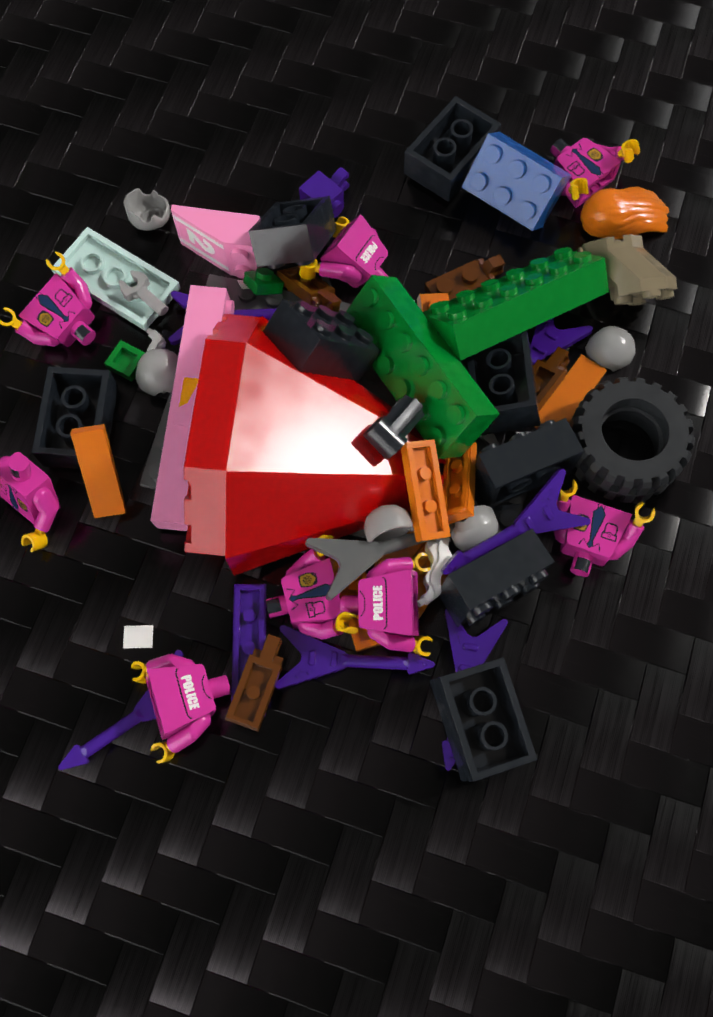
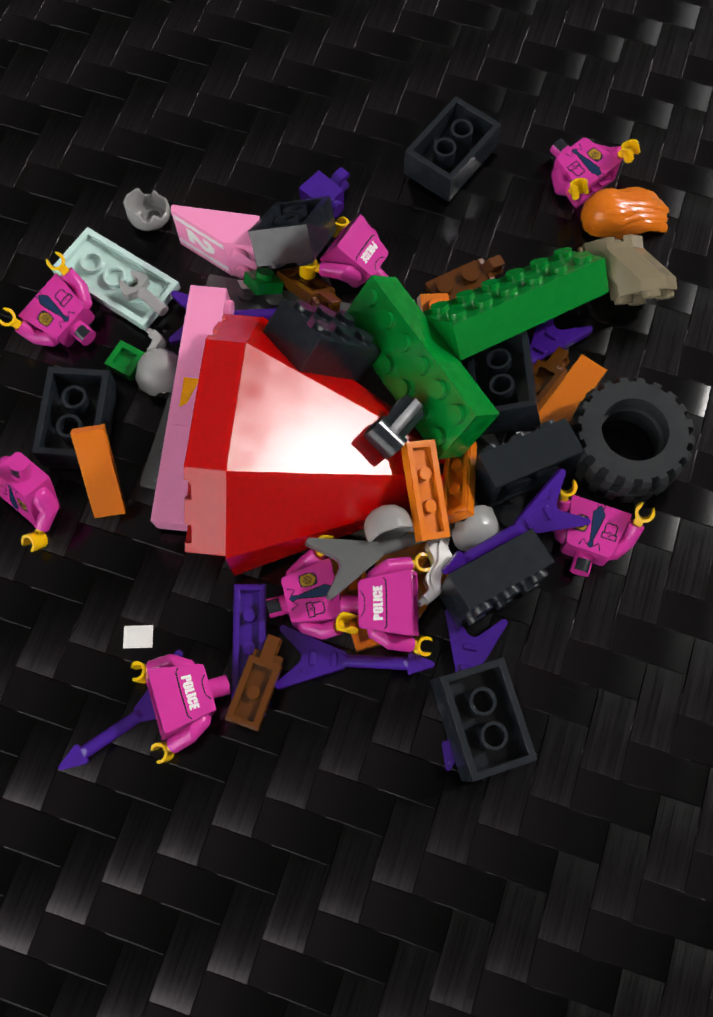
brick [462,132,572,231] -> none
light grey hair [585,326,636,372] -> none

